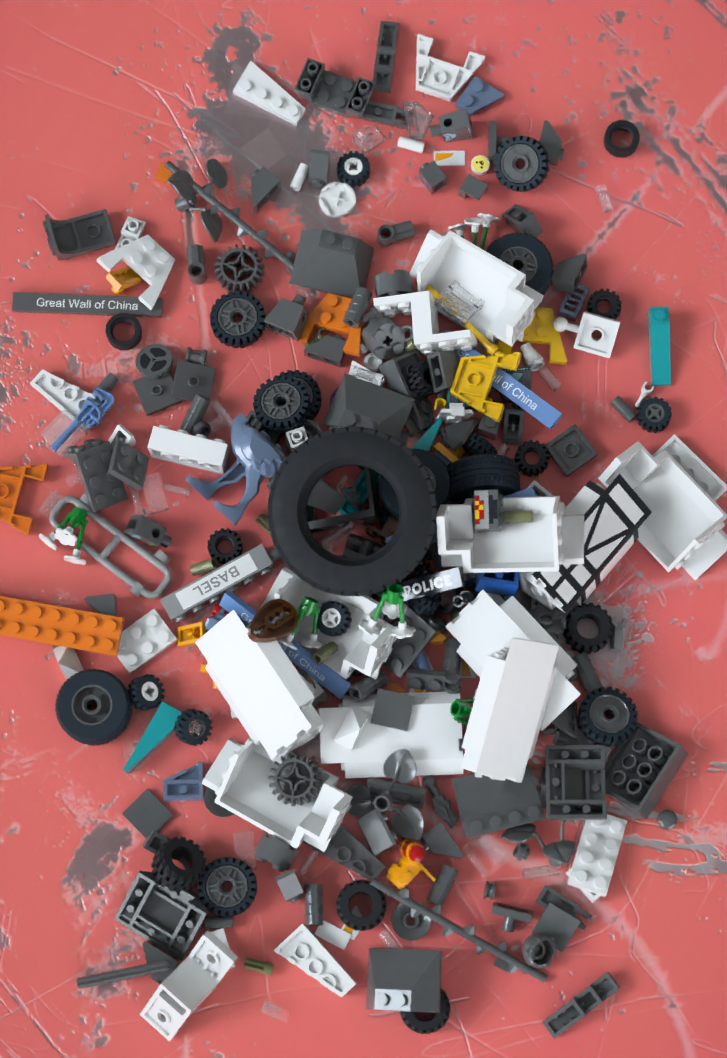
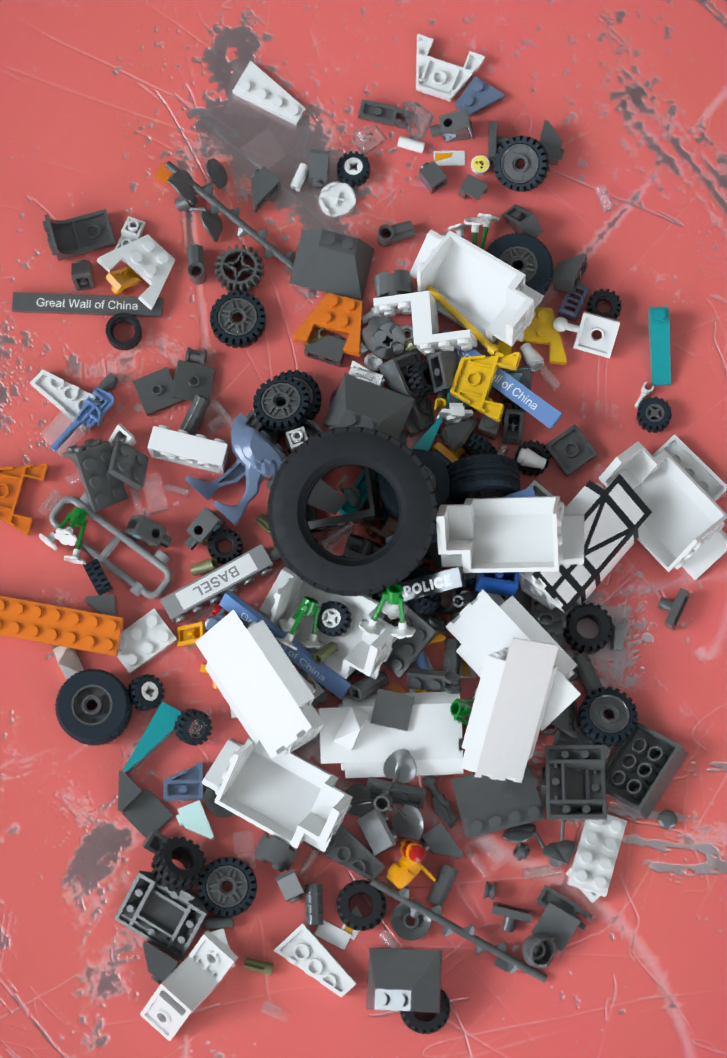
dark grey axle [77,960,171,989] -> none
dark grey tile [135,344,174,379] -> none
dark grey tile [192,421,211,437] -> none
reddish brown piece [247,599,298,643] -> none
dark grey torso [264,294,309,341] -> none
dark grey gear [268,752,322,806] -> none
dark grey slope [294,58,376,117] -> none
dark grey axle [343,287,372,328] -> none
dark grey slope [373,21,399,92] -> none
clear plate [434,280,485,326] -> none
brick [474,490,504,532] -> none
olive axle [504,510,533,523] -> none
dark grey slope [542,971,621,1039] -> none
black tyre [604,120,640,158] -> none
dark grey axle [611,396,637,422] -> none
none -> dark grey slope [71,260,95,291]
none -> black wheel [83,558,113,595]
none -> dark grey slope [118,771,143,812]
none -> light aqua slope [176,800,215,840]
none -> dark grey torso [184,507,226,550]
none -> white cone [517,448,547,470]
none -> dark grey tile [658,588,690,631]

